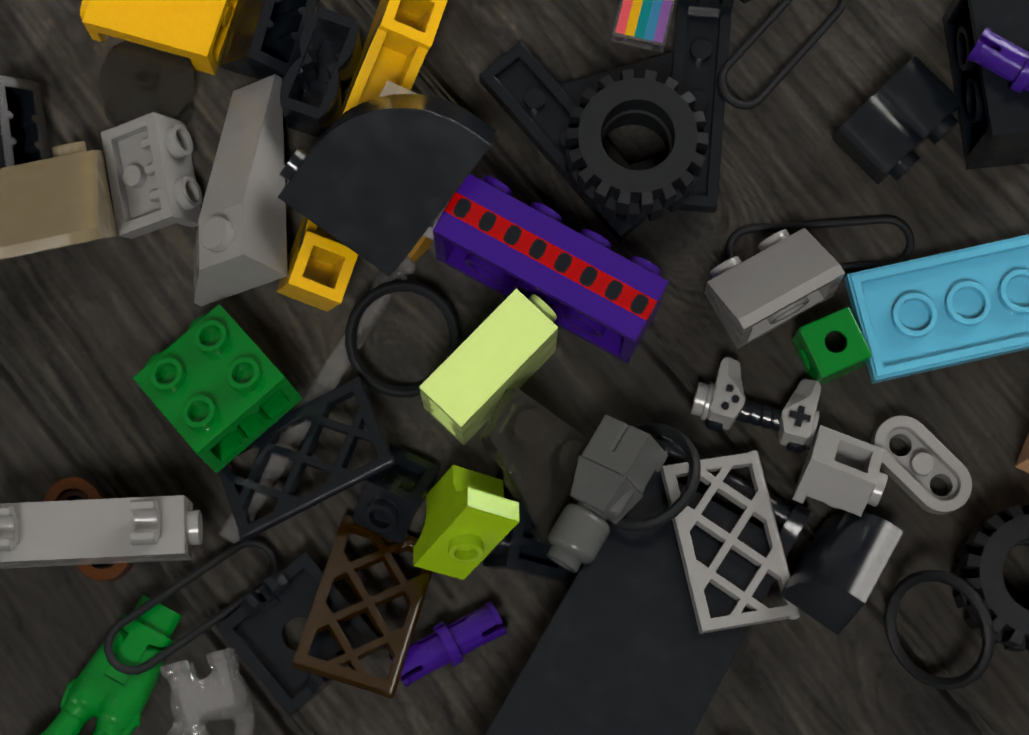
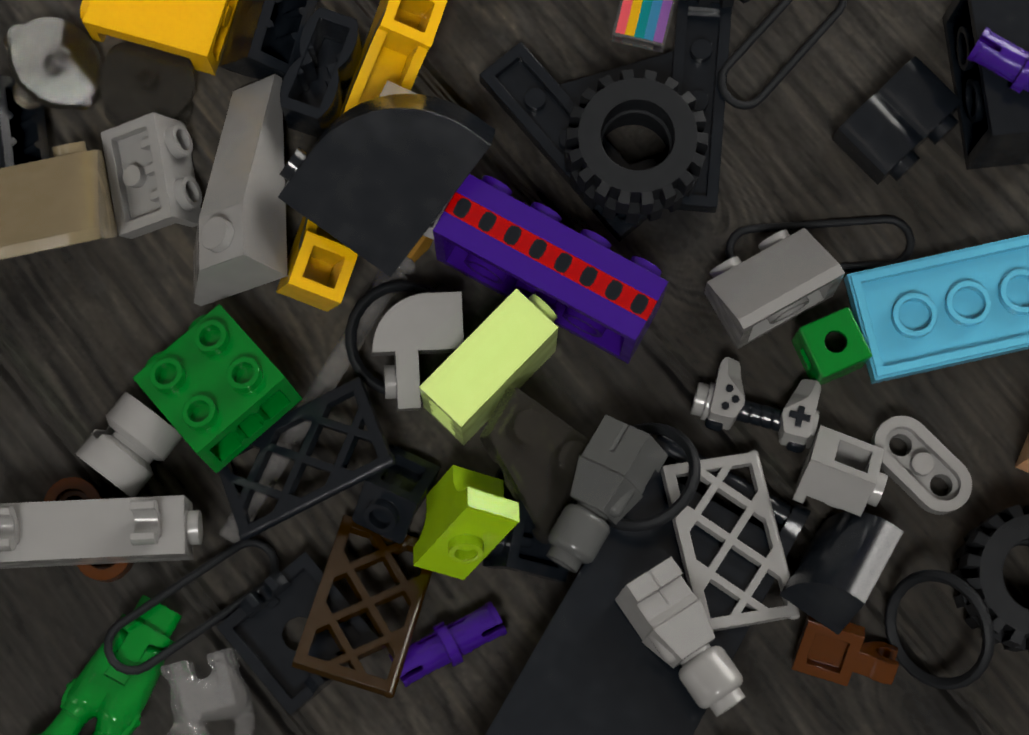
none -> clear smoke piece [3,17,103,111]
none -> light grey wheel [75,391,183,497]
none -> light grey brick [371,291,464,411]
none -> light grey piece [615,556,746,718]
none -> reddish brown plate [792,615,899,686]

